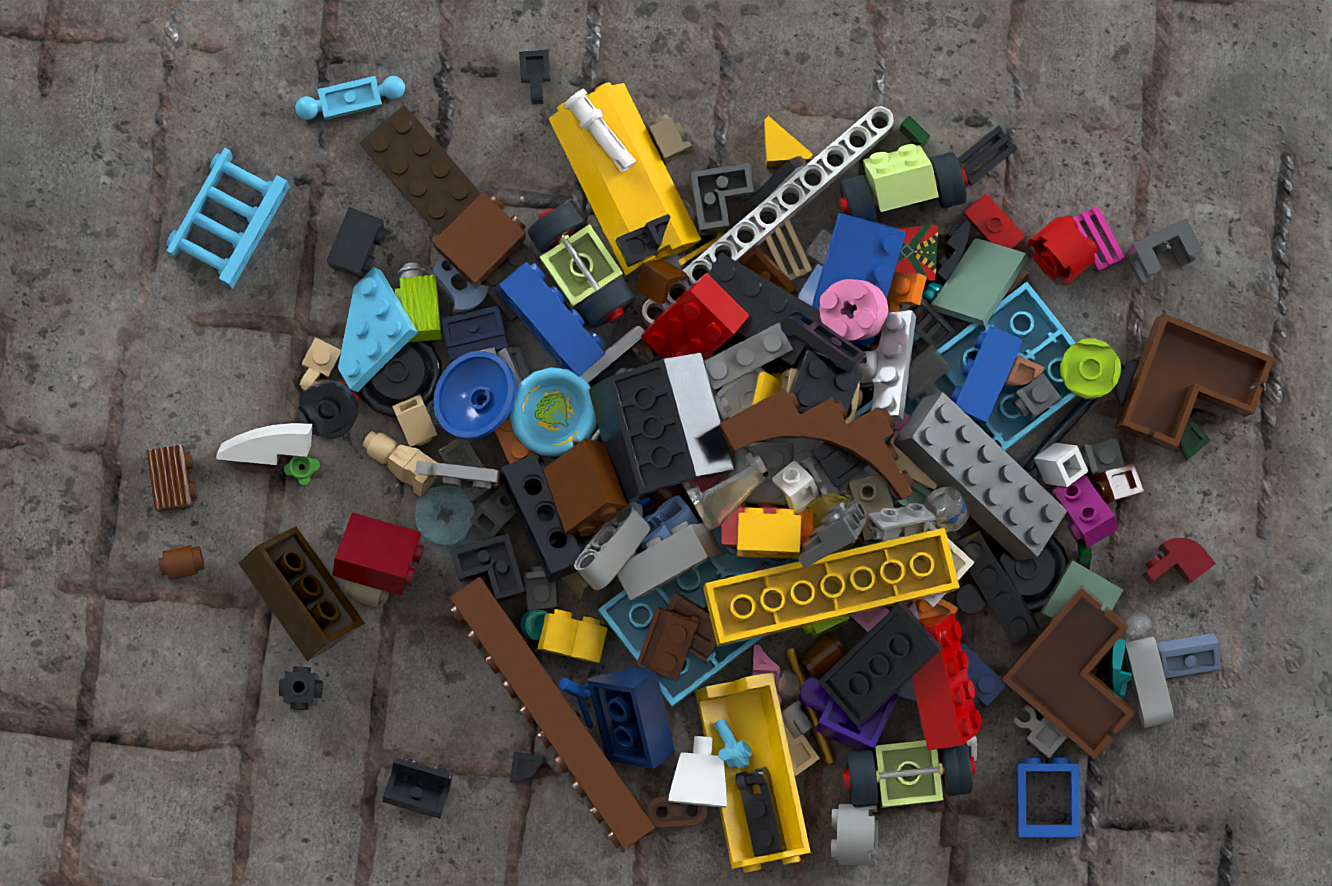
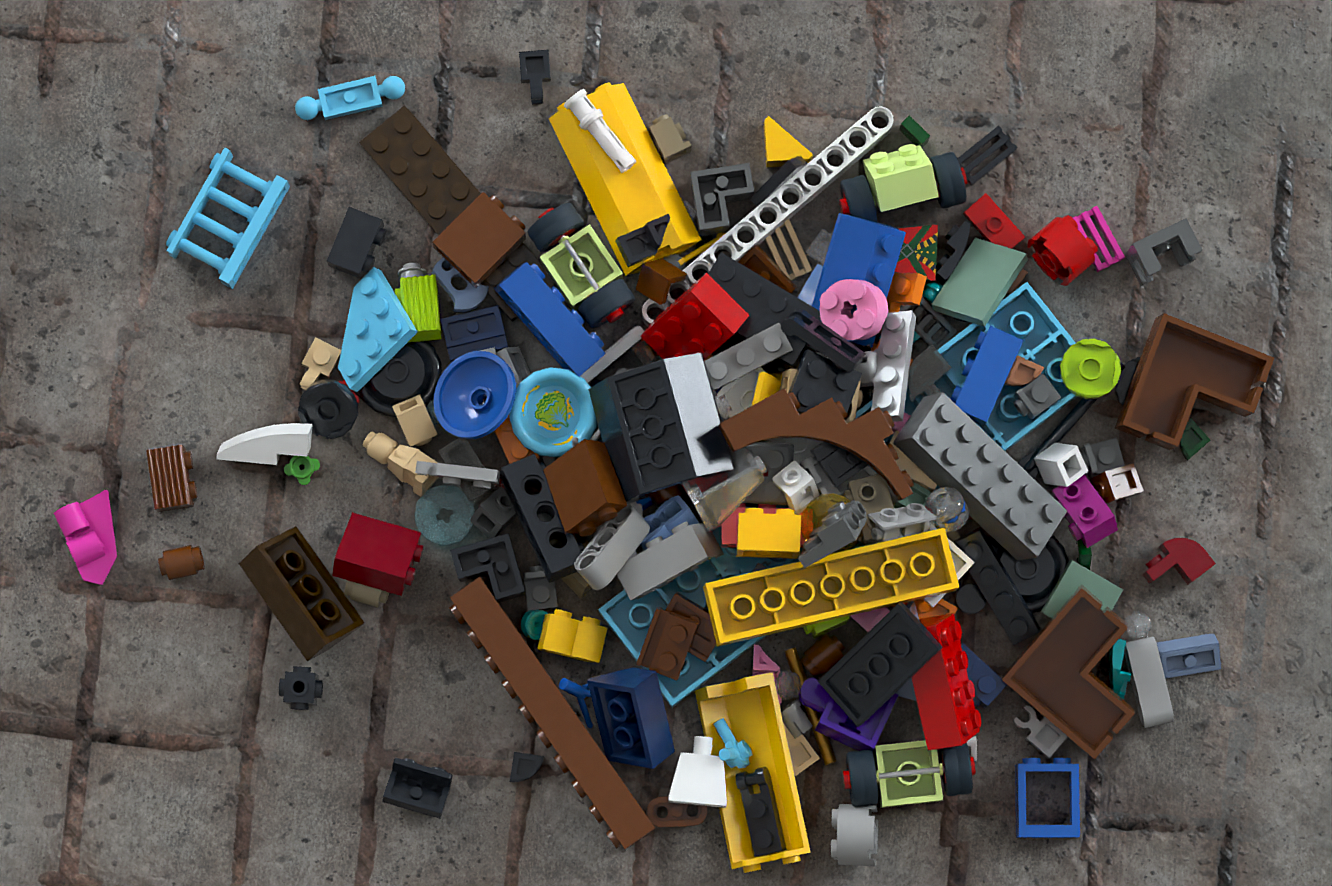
none -> dark pink panel [54,490,117,585]

